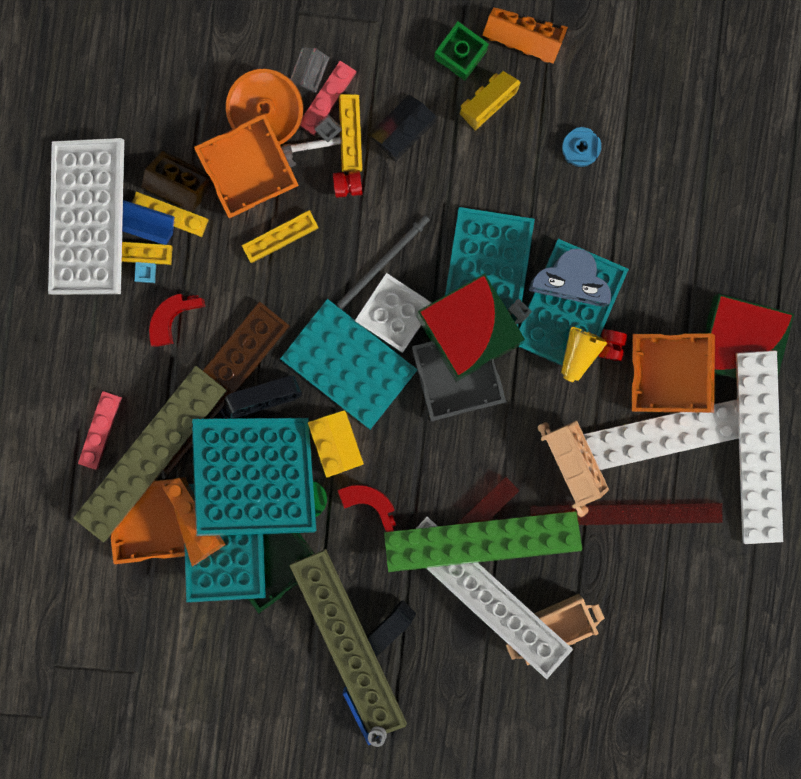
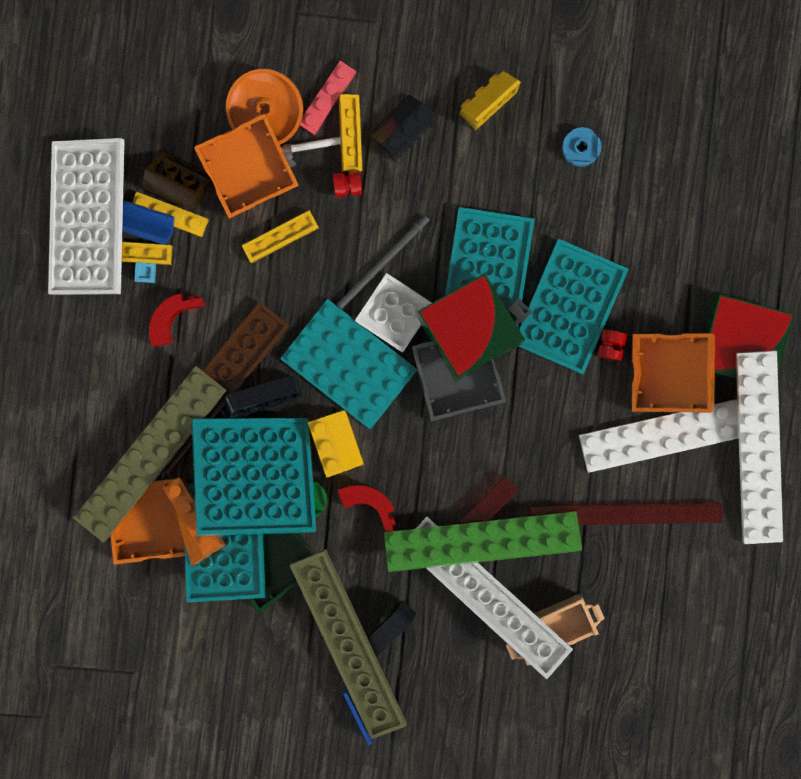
coral plate [78,391,122,470] -> none
clear panel [290,48,330,93] -> none
dark grey tile [314,114,342,143] -> none
light grey bush [368,726,387,747] -> none
green brick [434,21,489,81] -> none
orange wedge [483,7,568,64] -> none
sand blue brick [528,249,611,307] -> none
light nougat container [538,421,609,517] -> none
yellow cone [561,326,607,382] -> none

